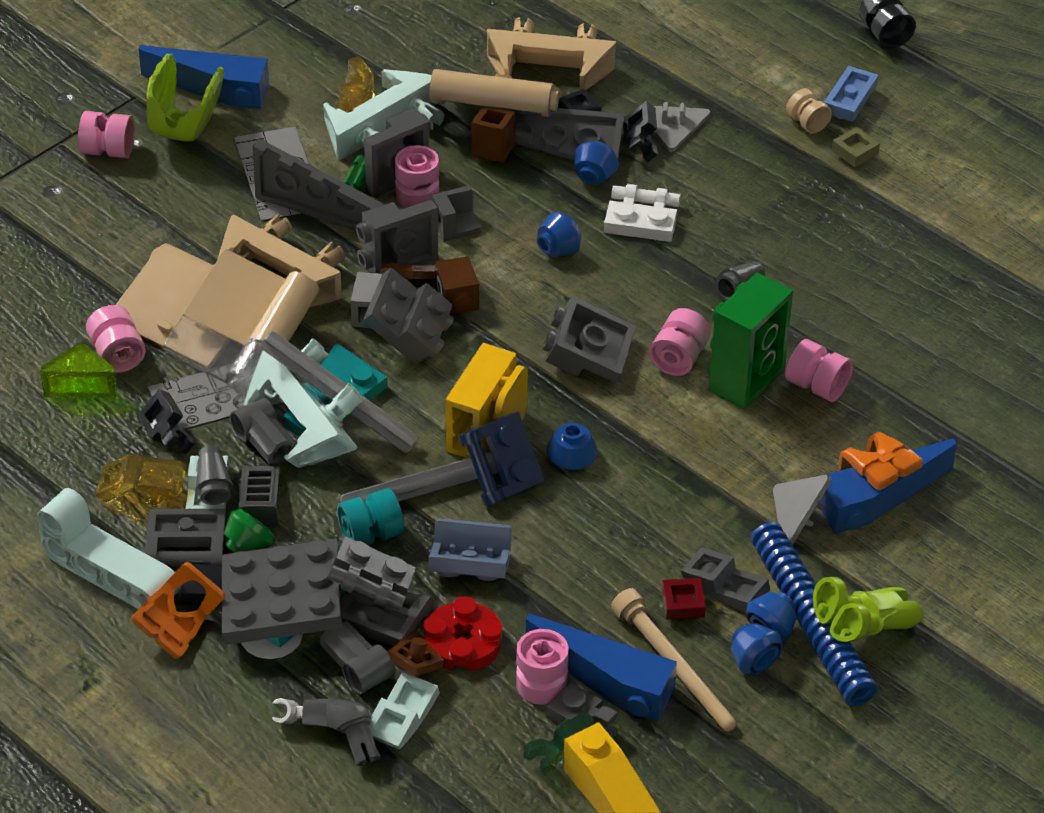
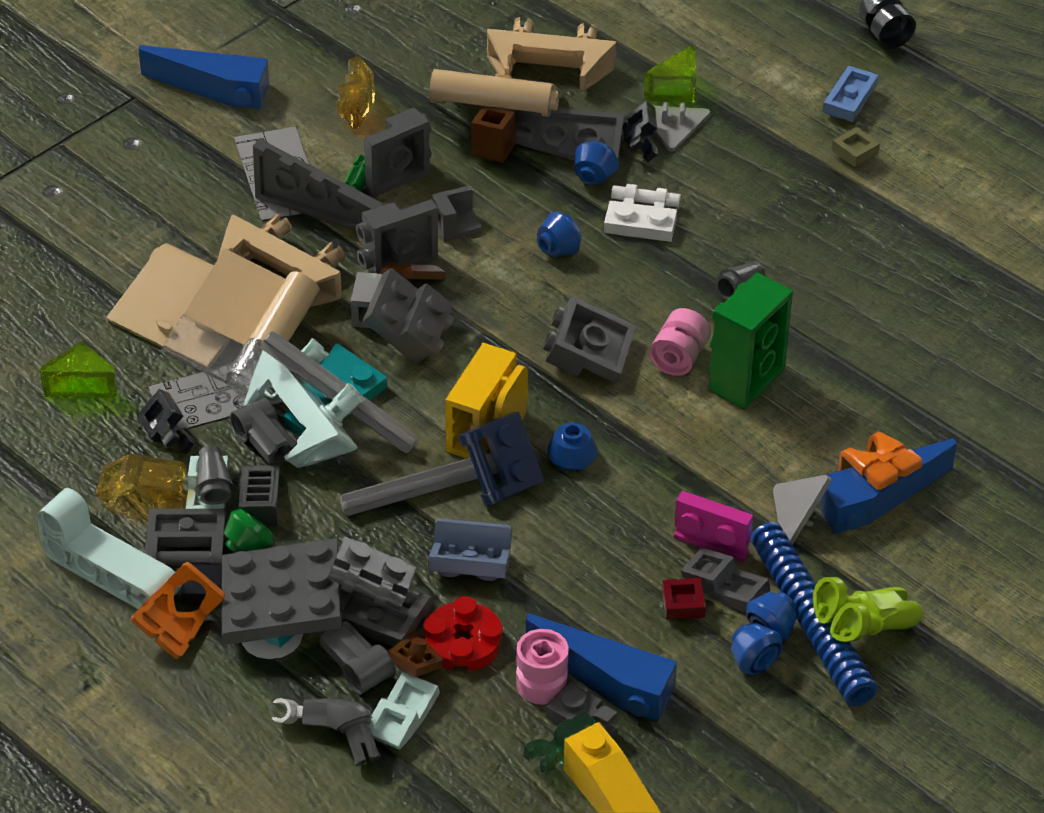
bright pink wheel [78,111,135,159] -> none
bright pink wheel [86,305,146,373] -> none
lime animal [147,54,224,142] -> none
light aqua hose [323,69,444,161] -> none
teal wheel [337,488,405,545] -> none
bright pink wheel [395,145,439,208] -> none
reddish brown brick [435,256,479,315] -> none
black tile [558,89,602,112] -> none
tan piece [611,588,736,731] -> none
bright pink wheel [785,339,853,402] -> none
tan wheel [786,88,832,134] -> none
none -> clear neon green slope [644,45,696,102]
none -> dark pink plate [674,491,753,563]

